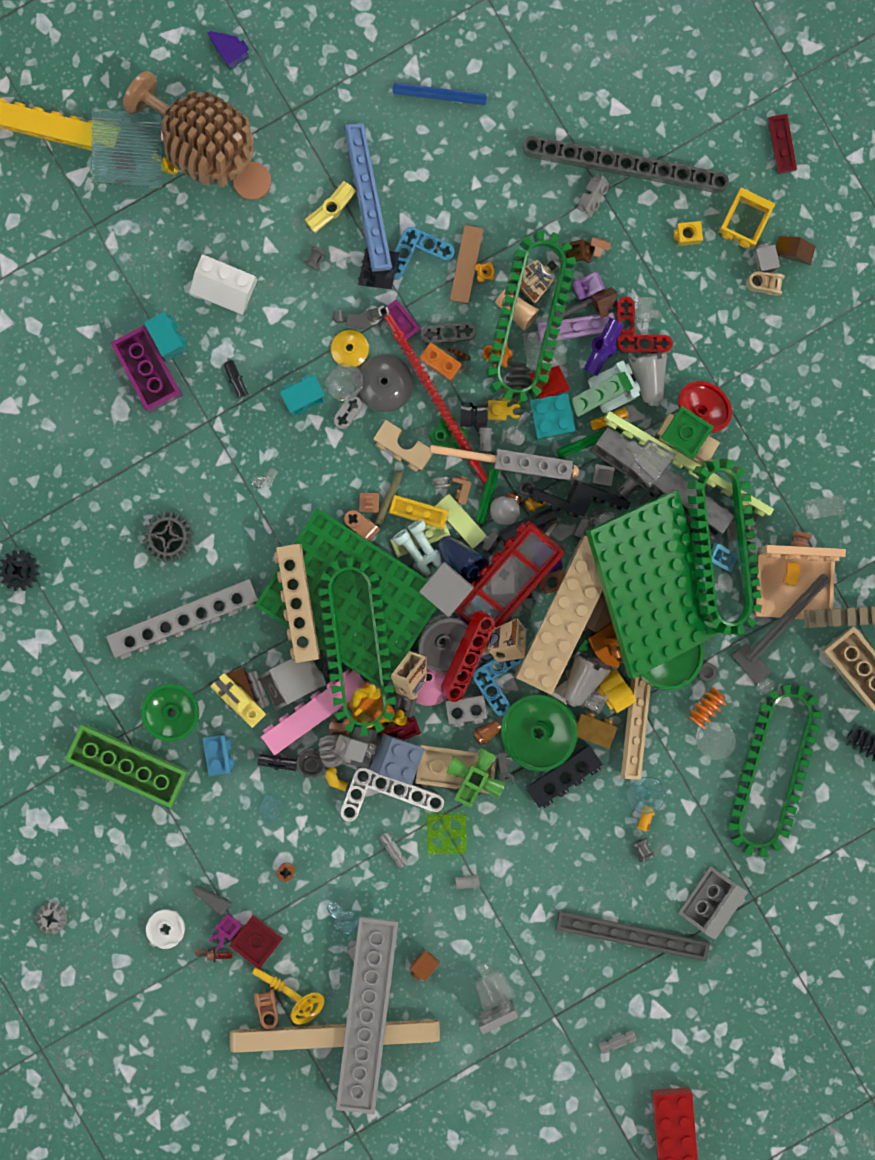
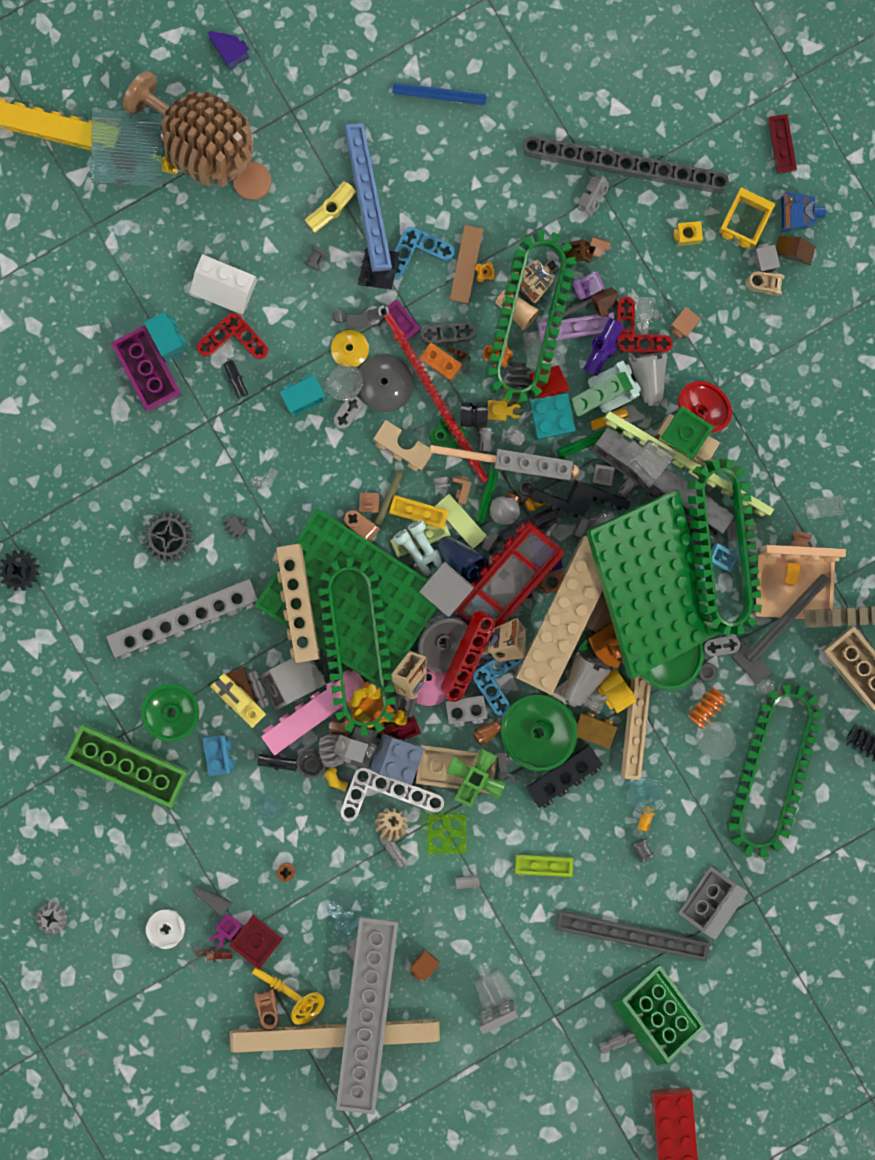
none -> red beam [197,313,269,360]
none -> dark grey piece [223,515,247,540]
none -> tan gear [375,808,408,841]
none -> lime tile [515,854,573,877]
none -> green slope [611,965,705,1065]
none -> nougat brick [670,307,701,339]
none -> light grey beam [704,636,740,656]
none -> blue torso [781,192,826,232]

